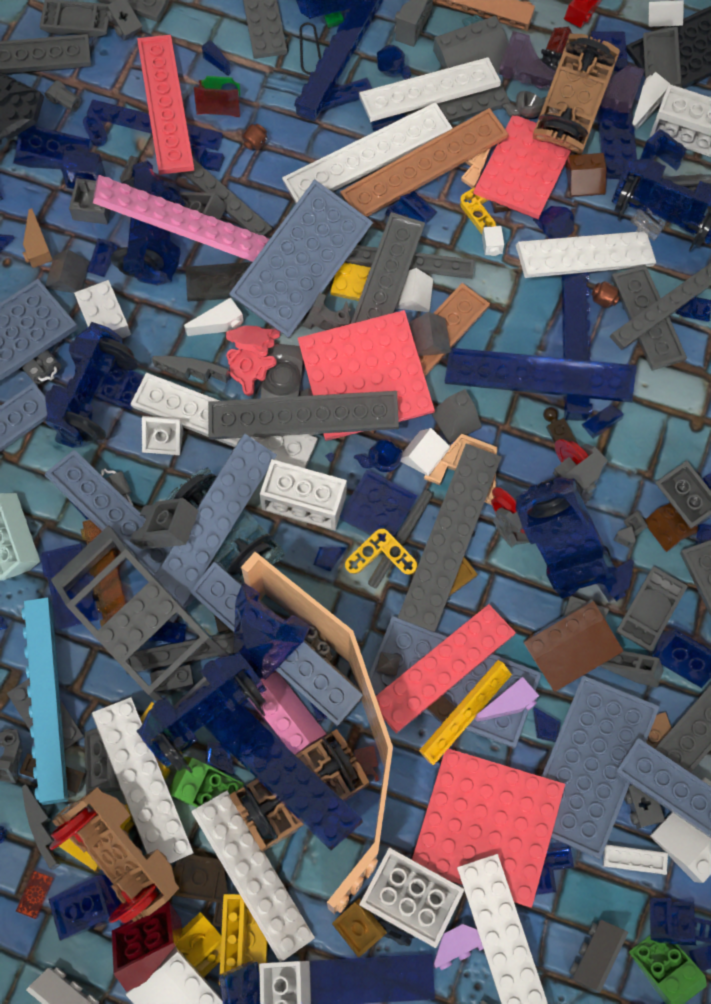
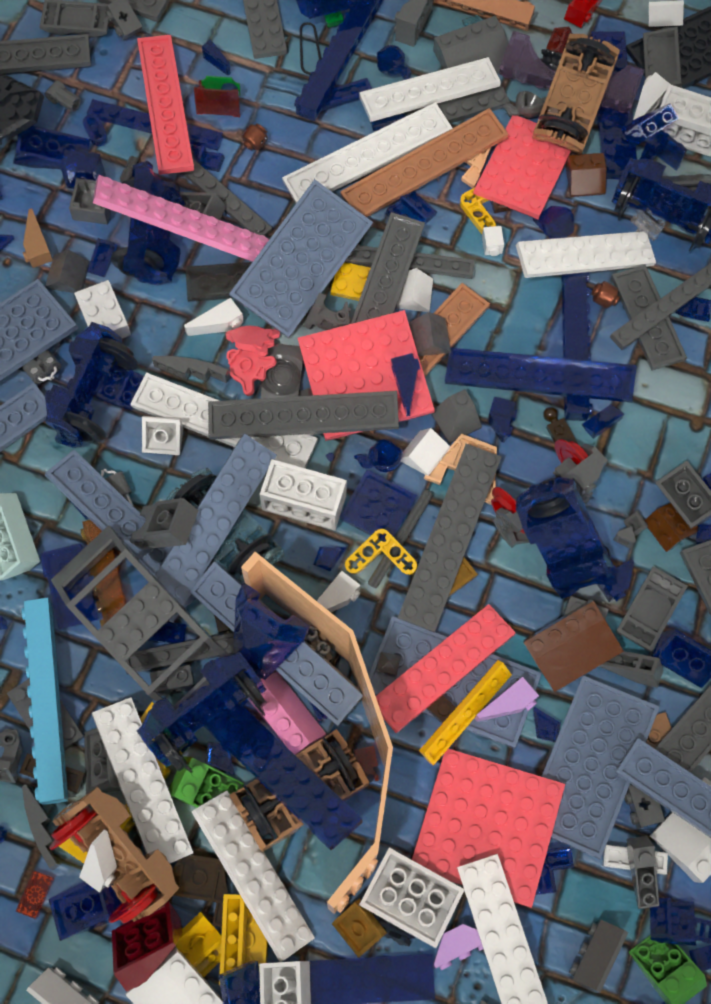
none -> white slope [79,829,117,892]
none -> white slope [317,571,360,612]
none -> clear blue slope [391,353,420,417]
none -> clear blue slope [488,397,517,443]
none -> clear blue slope [622,103,679,148]
none -> dark grey slope [626,836,659,909]

